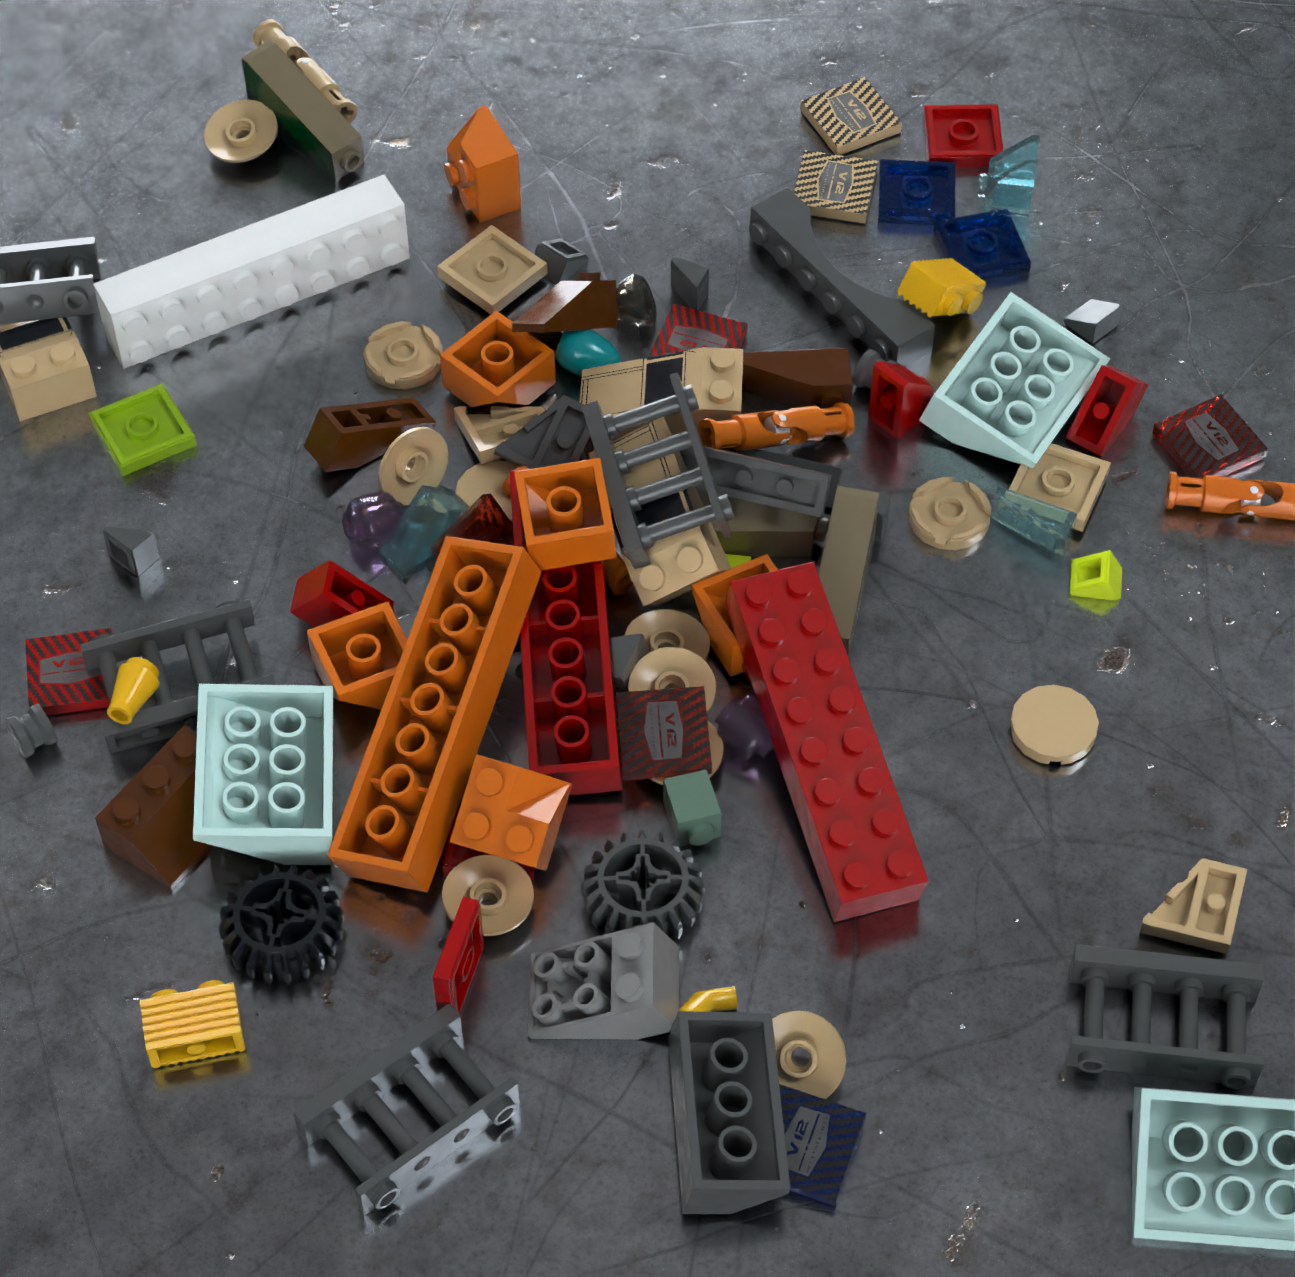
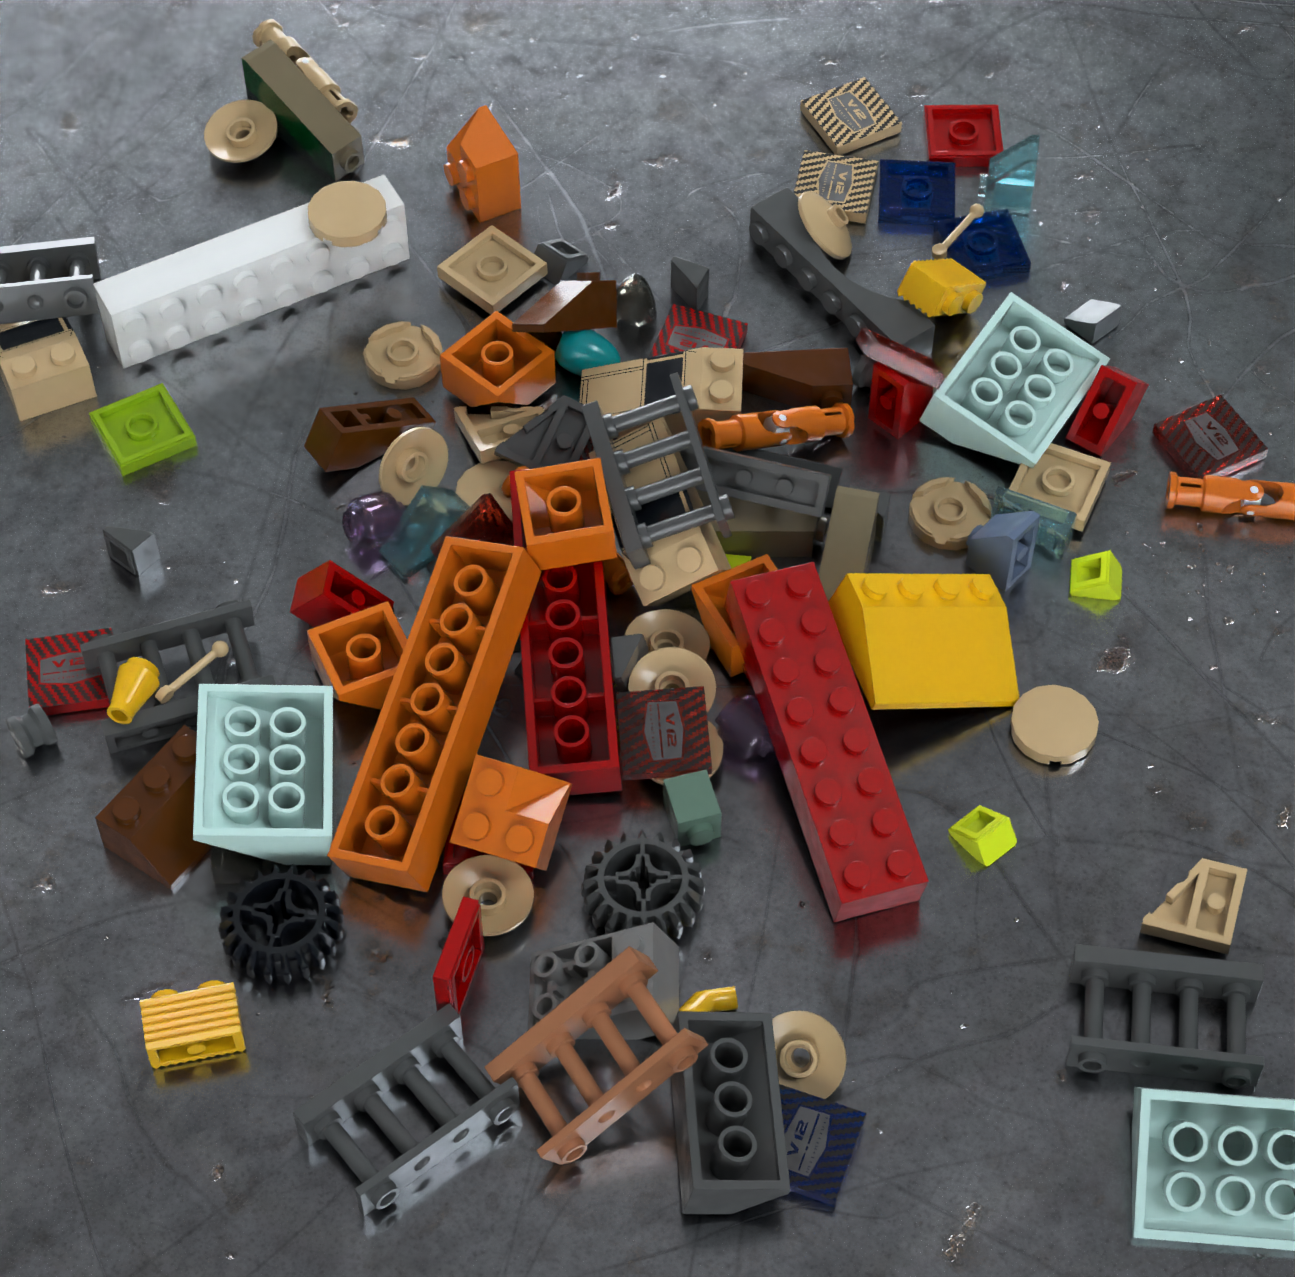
none -> tan hinge [155,641,229,704]
none -> tan tile [308,181,387,247]
none -> nougat fence [485,946,709,1165]
none -> tan dish [798,191,852,260]
none -> yellow slope [828,573,1019,710]
none -> tile [856,327,945,390]
none -> tan hinge [932,203,984,260]
none -> neon yellow slope [948,805,1017,866]
none -> sand blue slope [966,511,1041,591]

